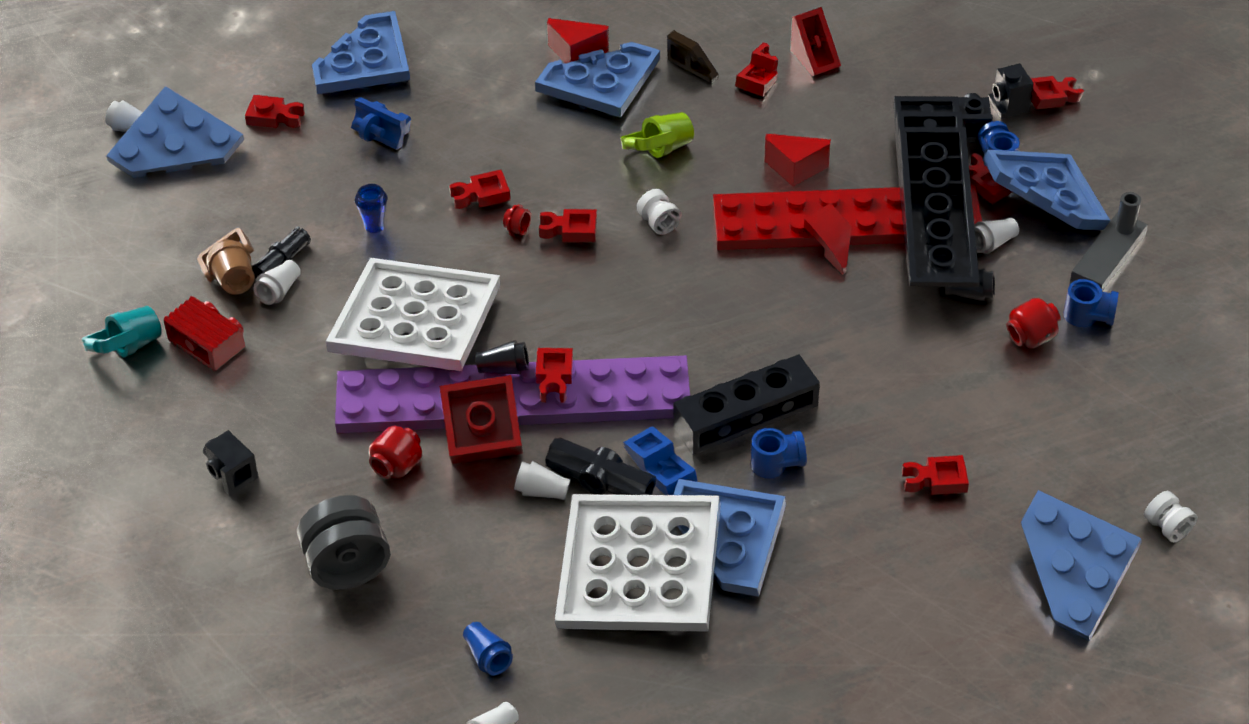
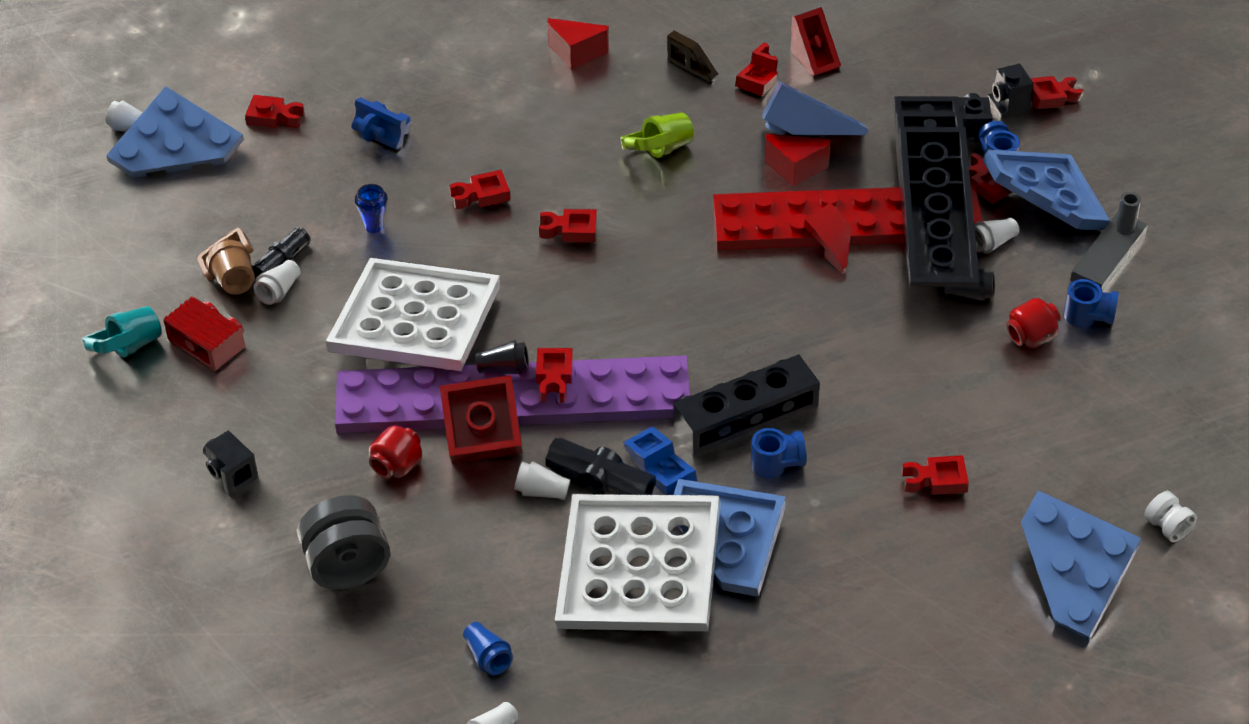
medium blue plate [312,11,410,94] -> none
red plate [503,204,531,236] -> none
medium blue plate [535,42,660,117] -> none
white wheel [636,189,682,235] -> none
none -> medium blue slope [762,81,869,136]

